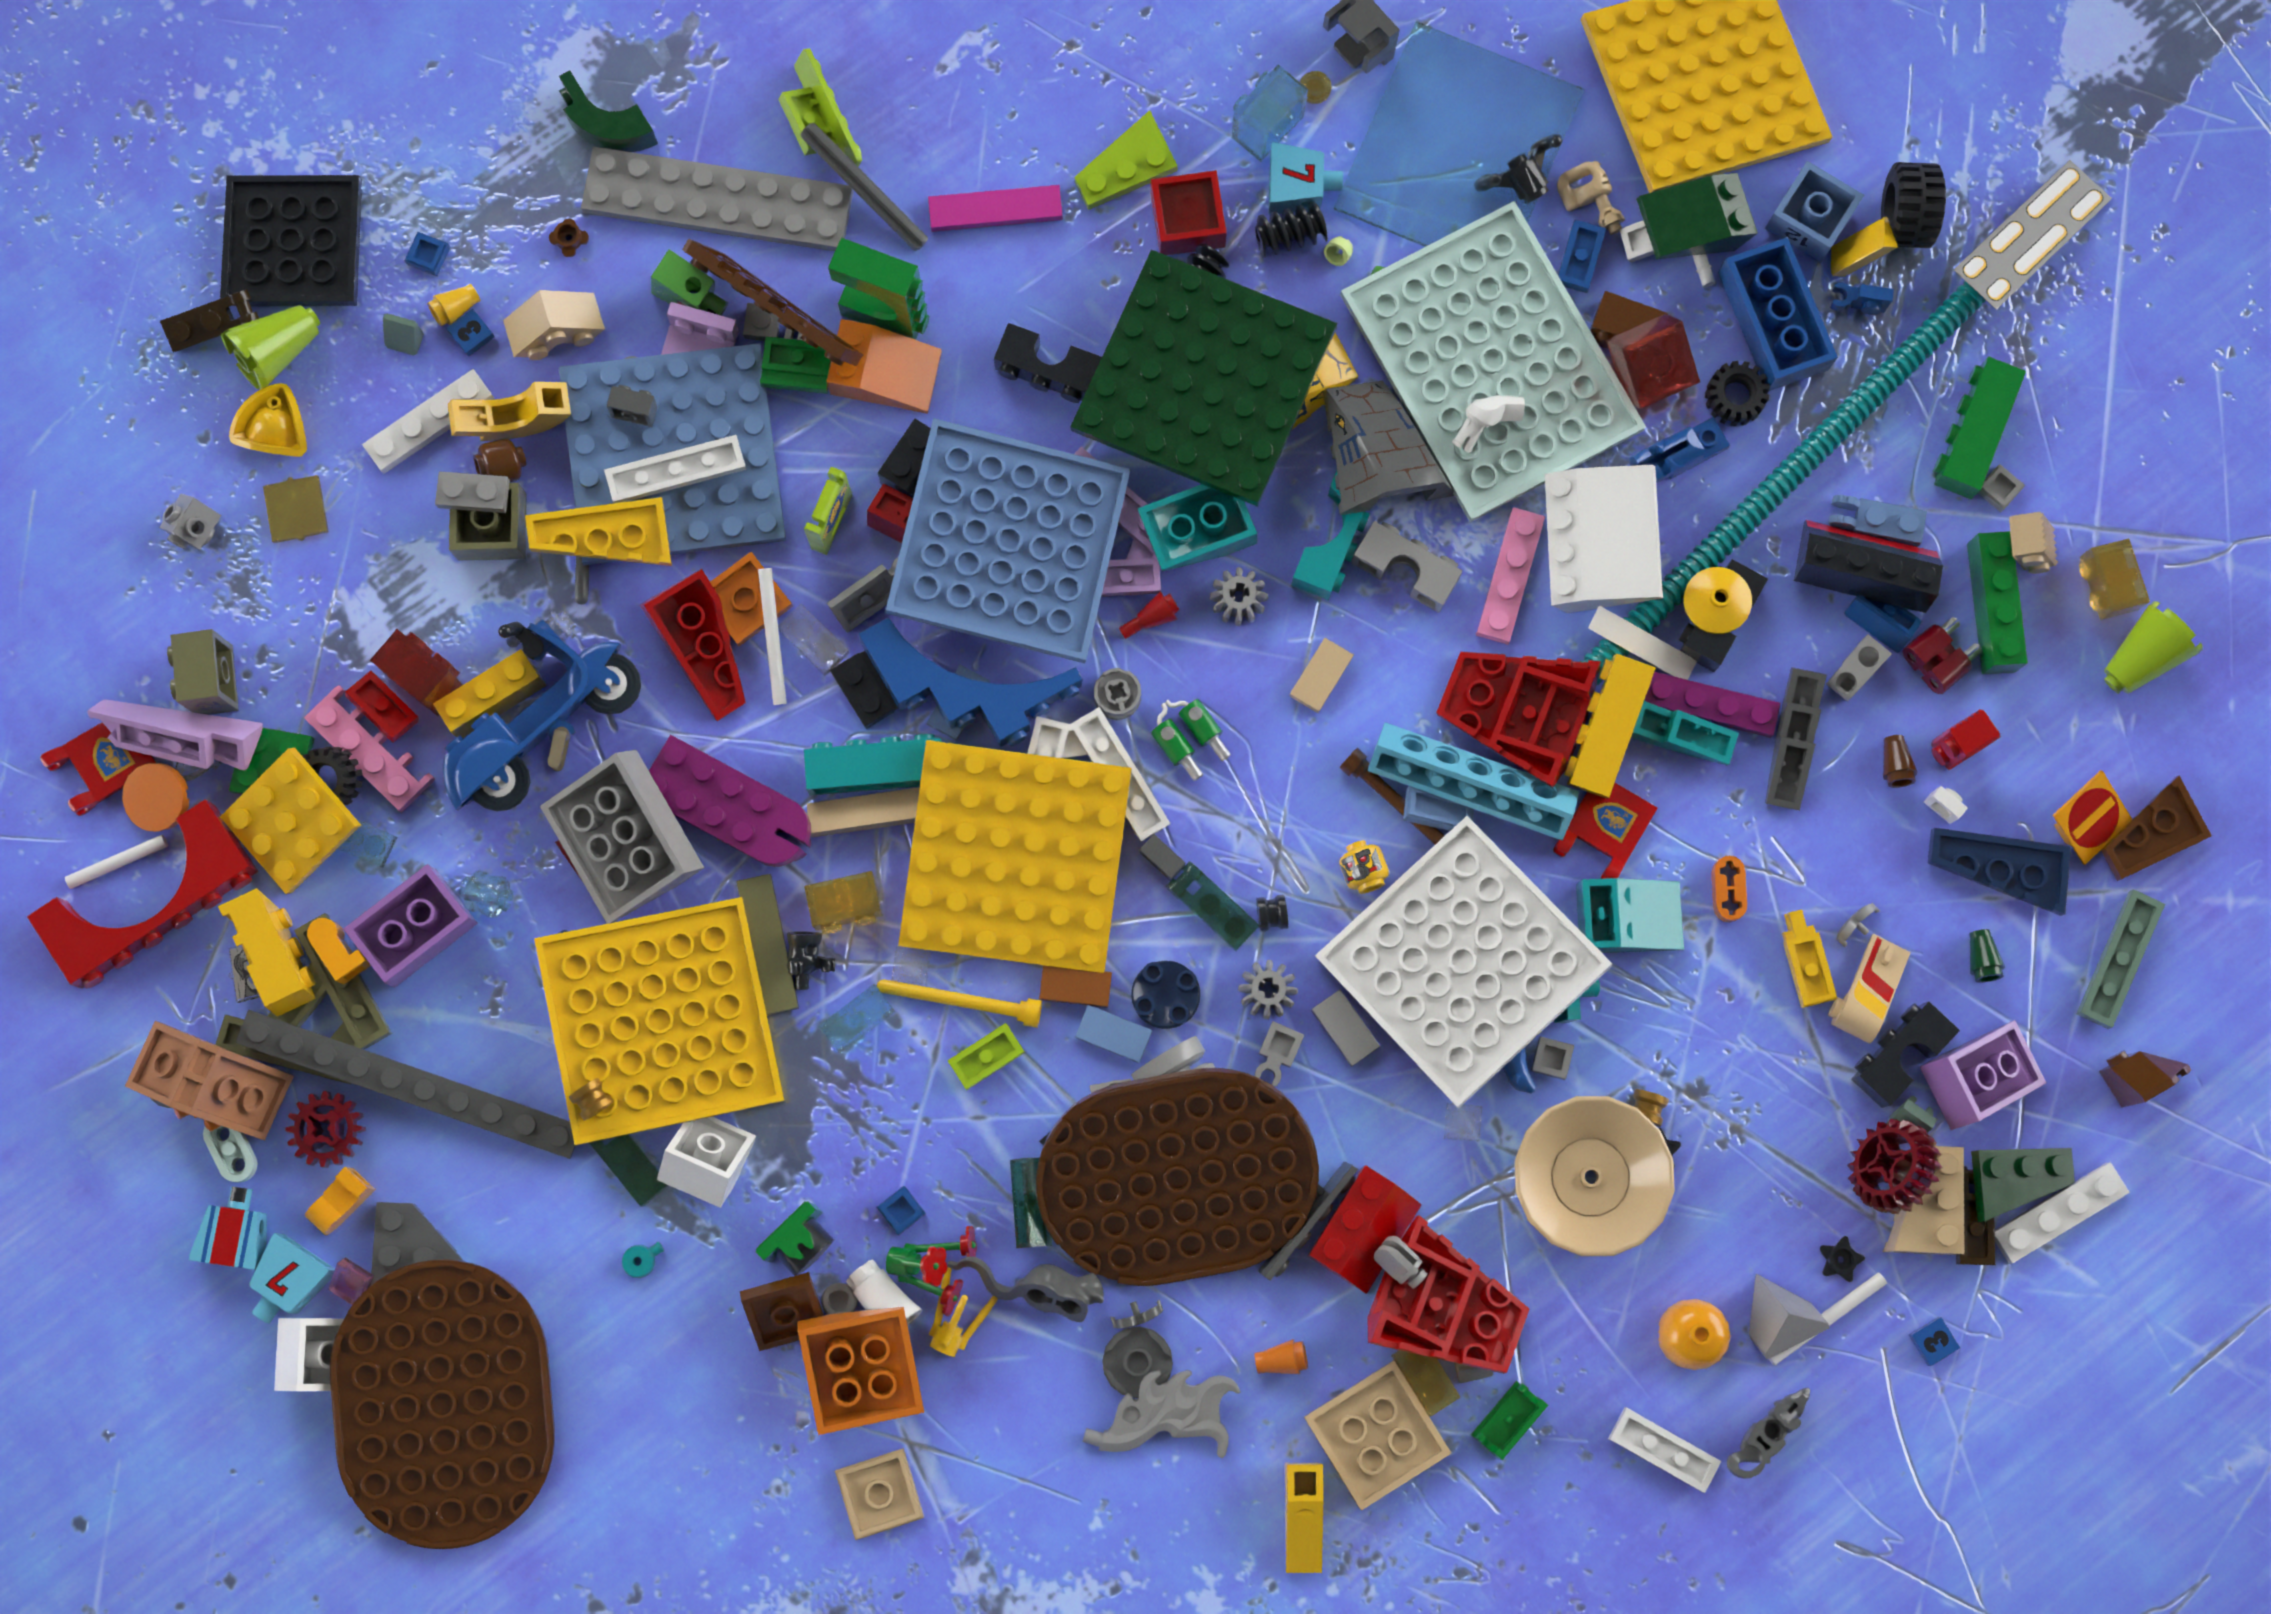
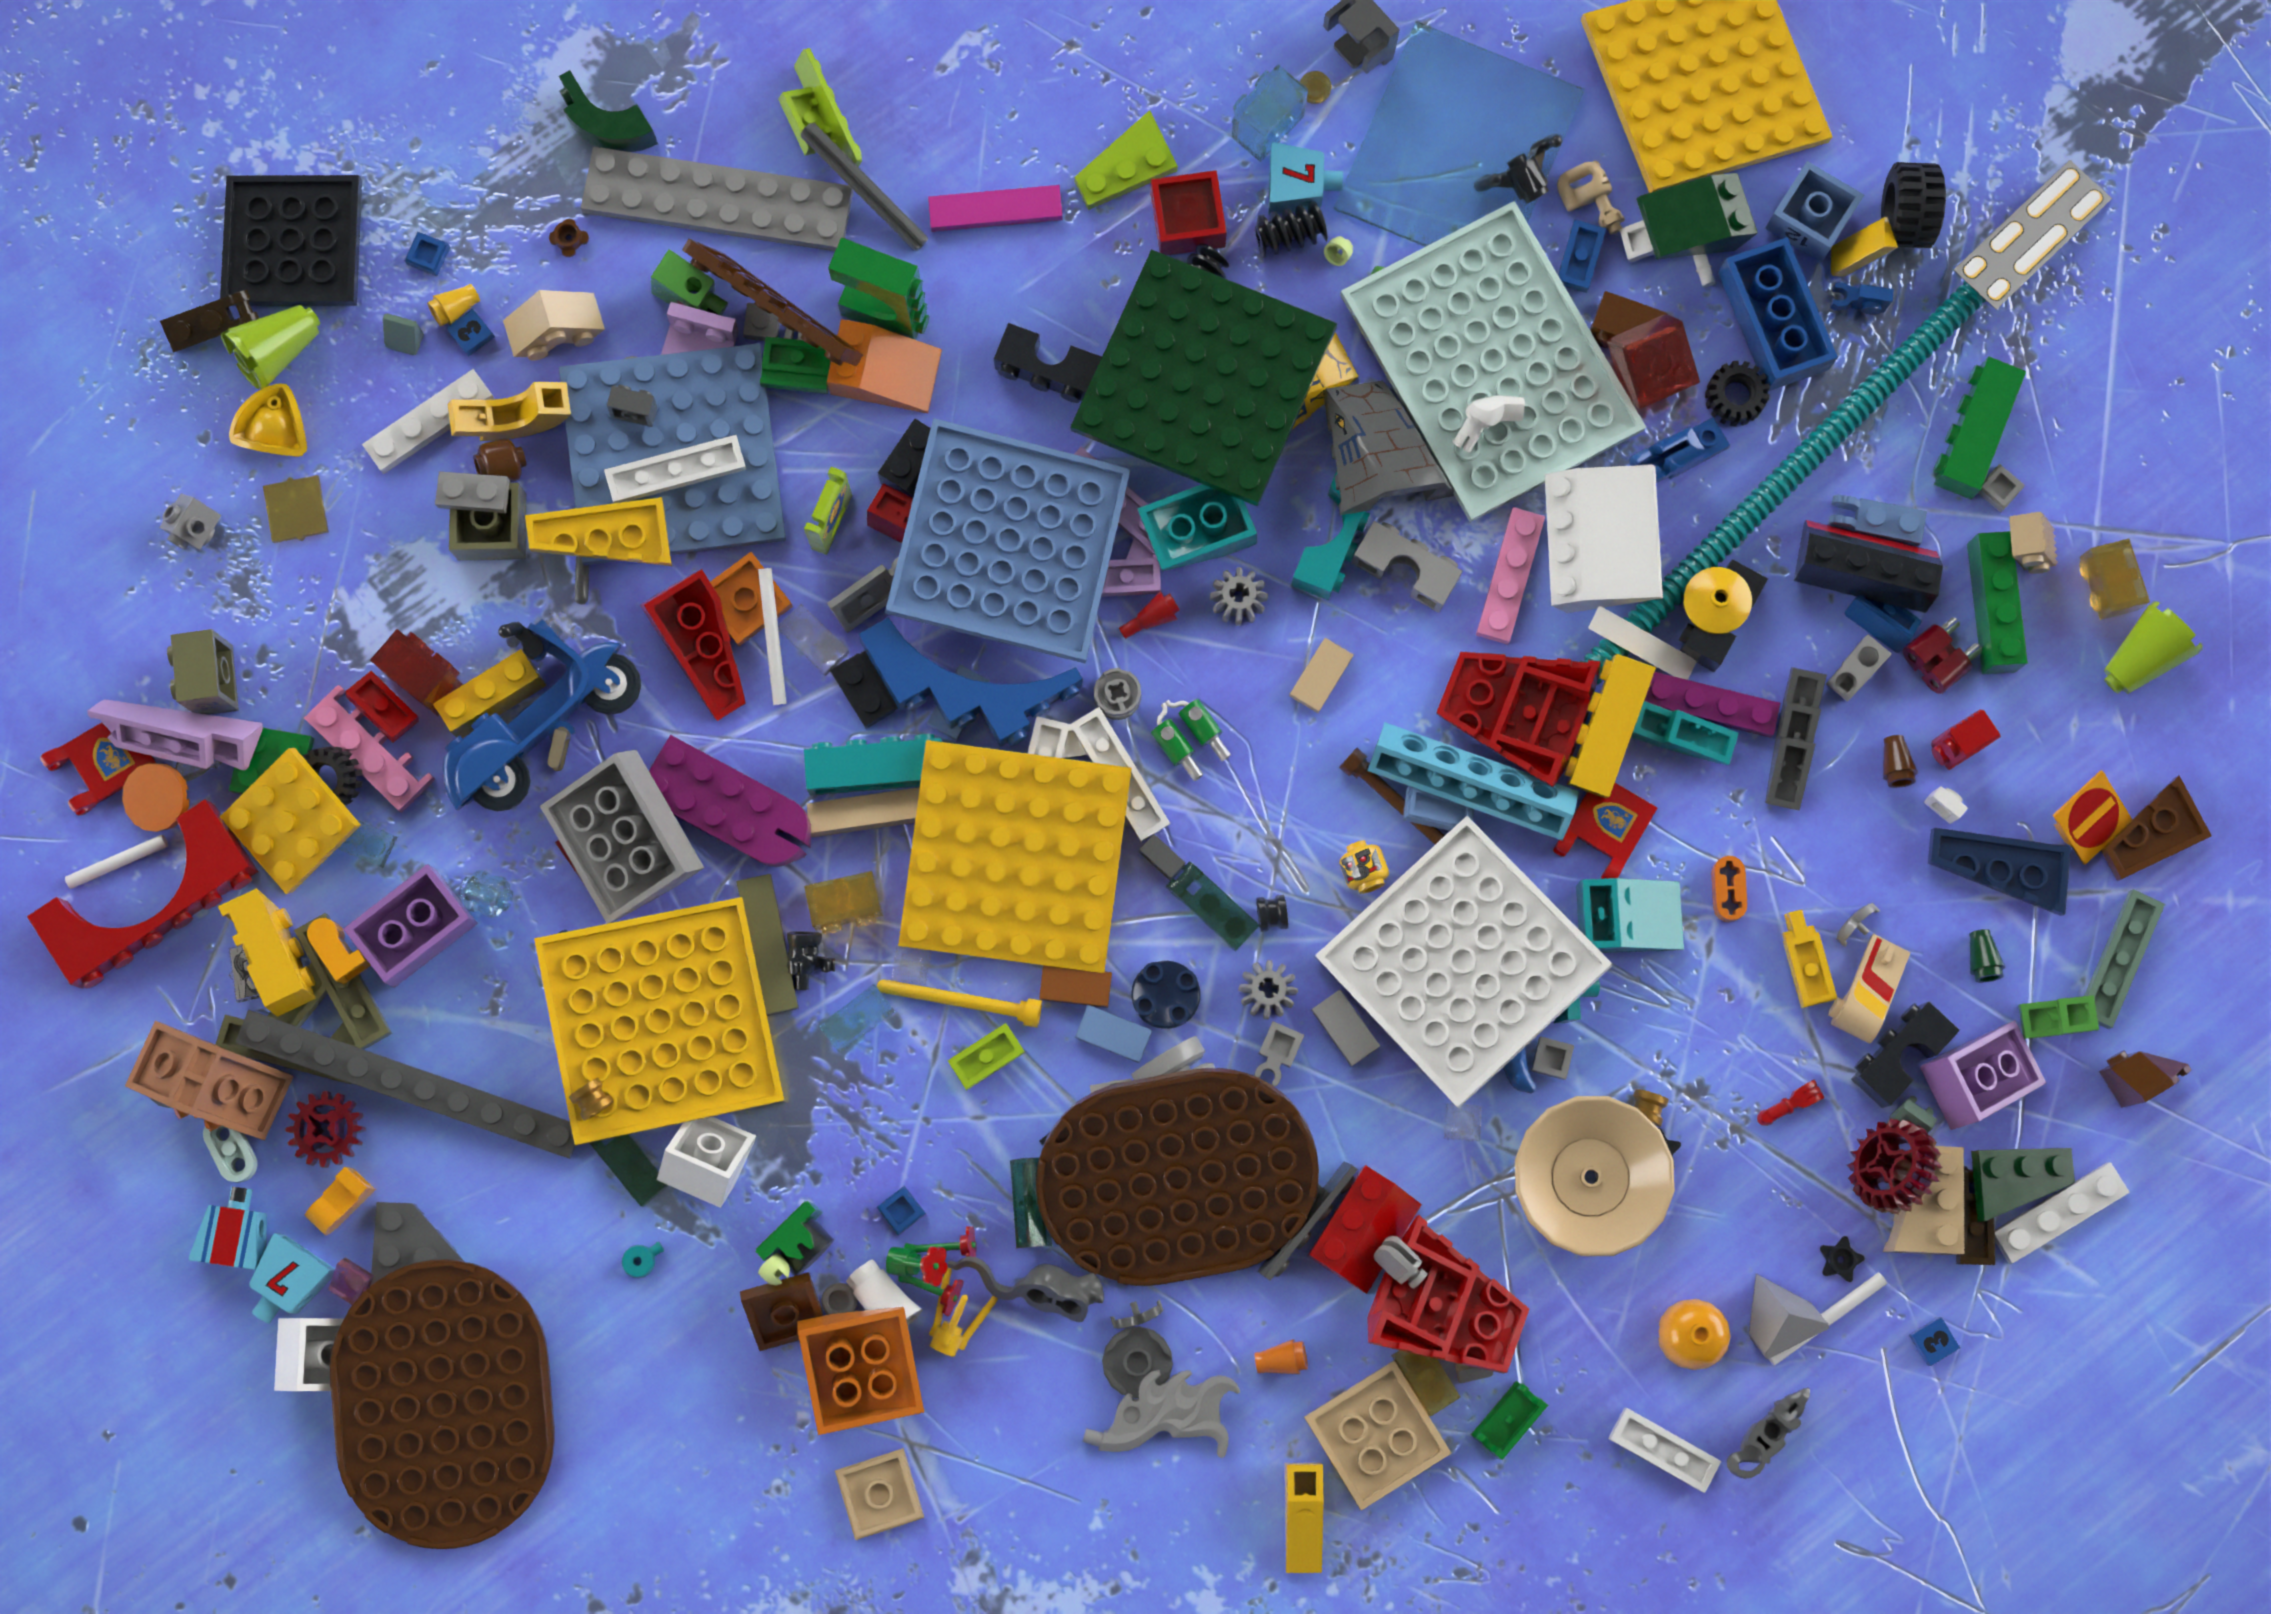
none -> yellowish green hinge [758,1253,790,1285]
none -> red piece [1757,1079,1825,1126]
none -> bright green slope [2018,995,2099,1039]

